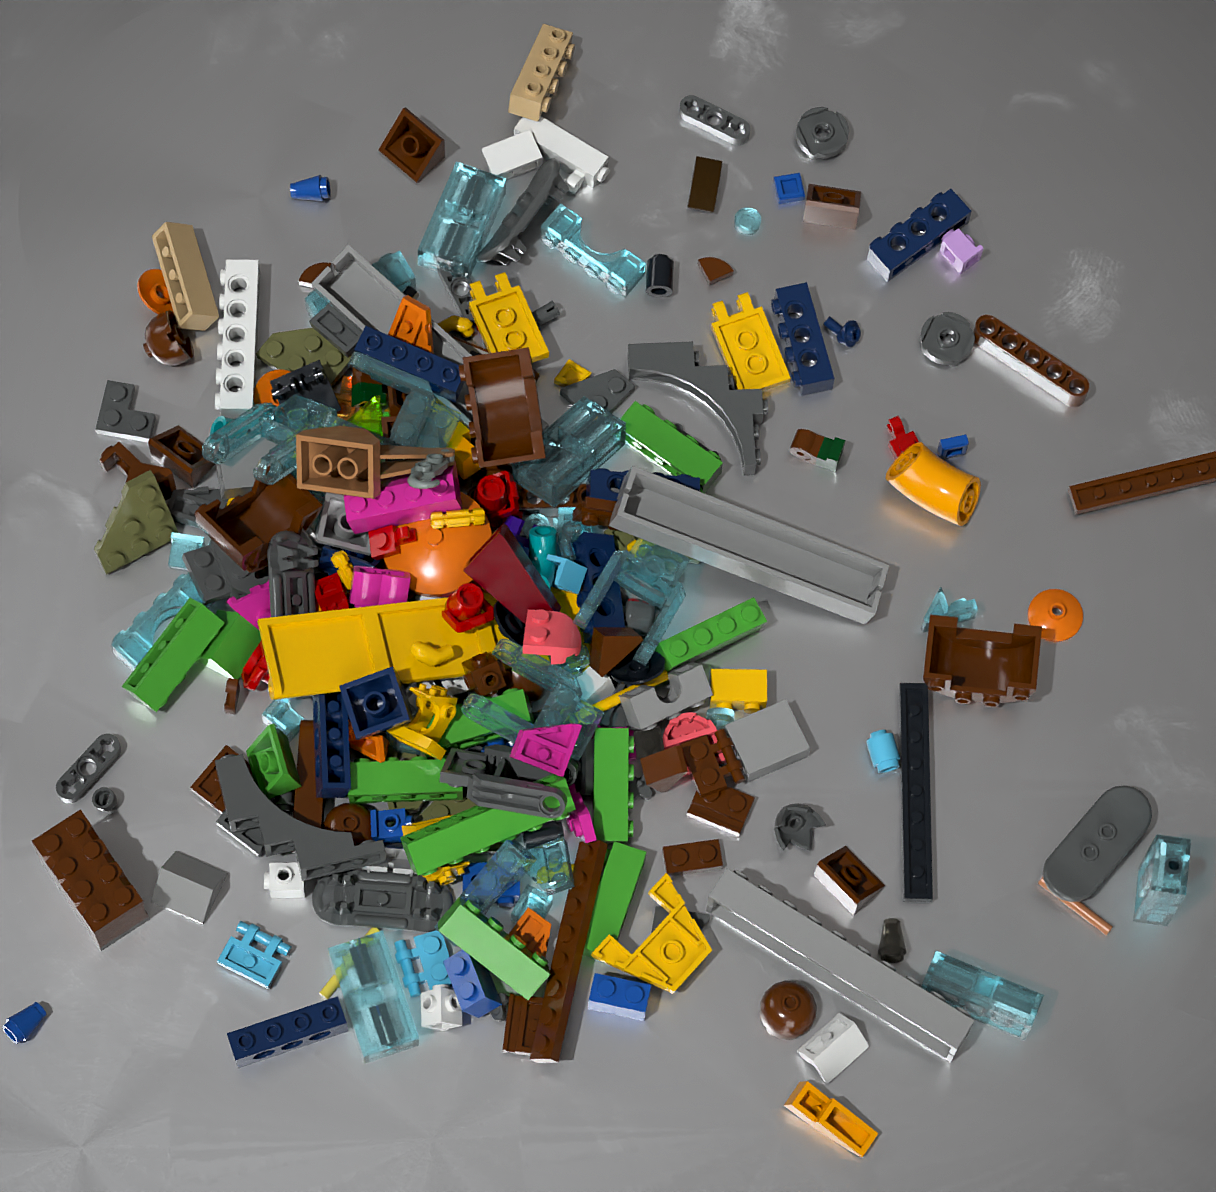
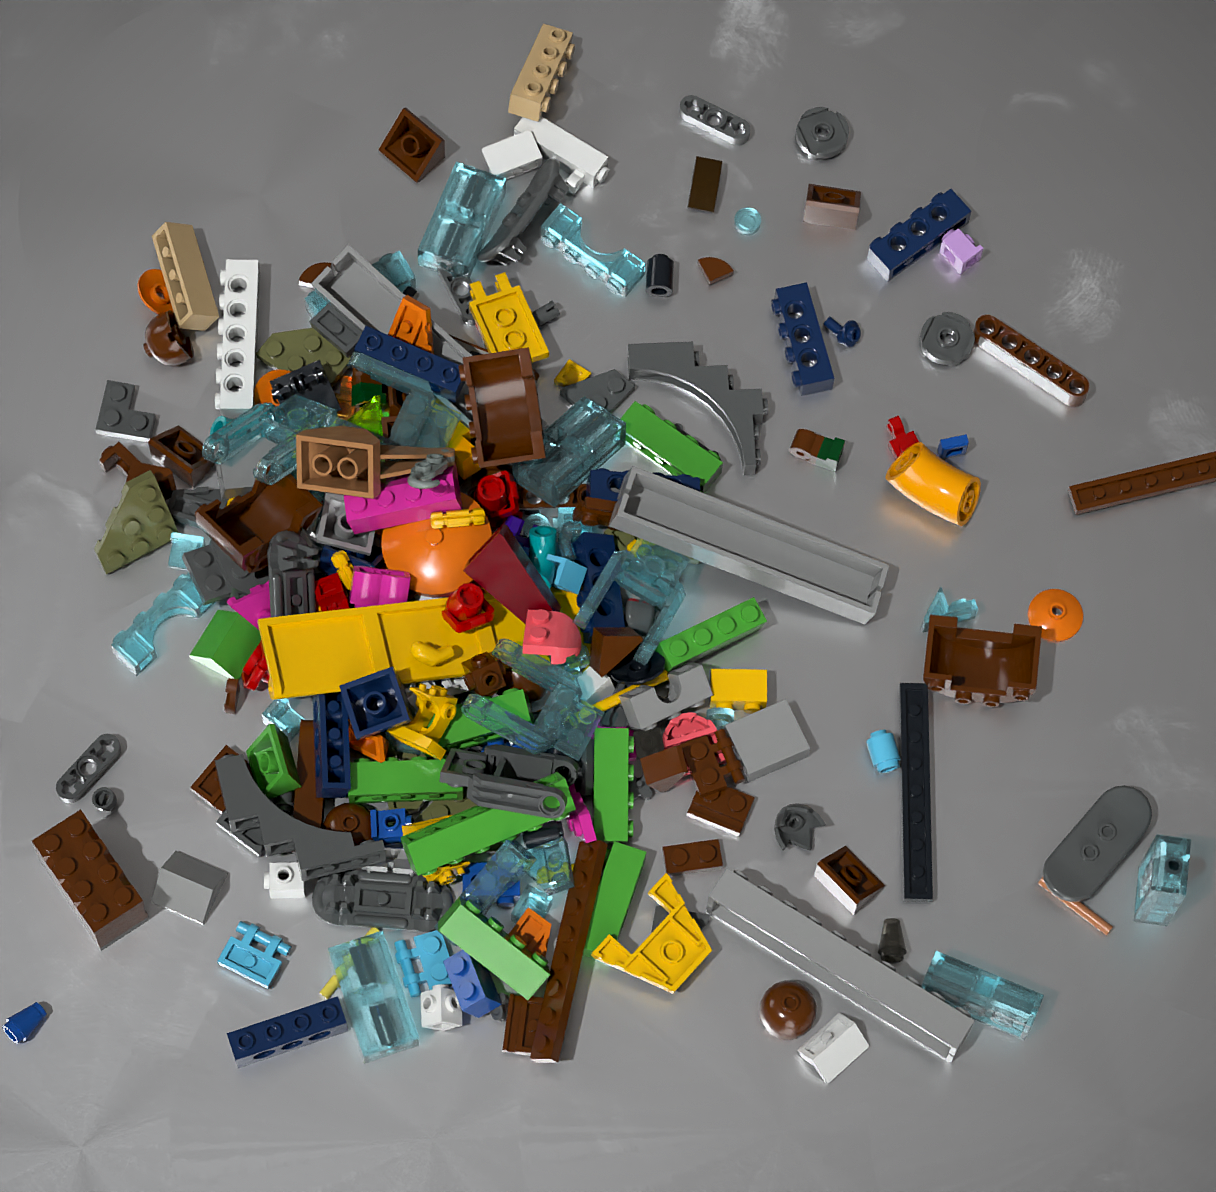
bright green brick [122,598,224,712] -> none
blue cone [290,175,331,201] -> none
red plate [368,525,417,560] -> none
yellow arm [437,315,474,338] -> none
black dish [493,601,526,647] -> none
dark pink wing [510,723,582,777] -> none
blue brick [588,973,651,1021] -> none
yellow tile [711,292,791,391] -> none
blue tile [773,173,805,204] -> none
light orange slope [784,1081,878,1157] -> none

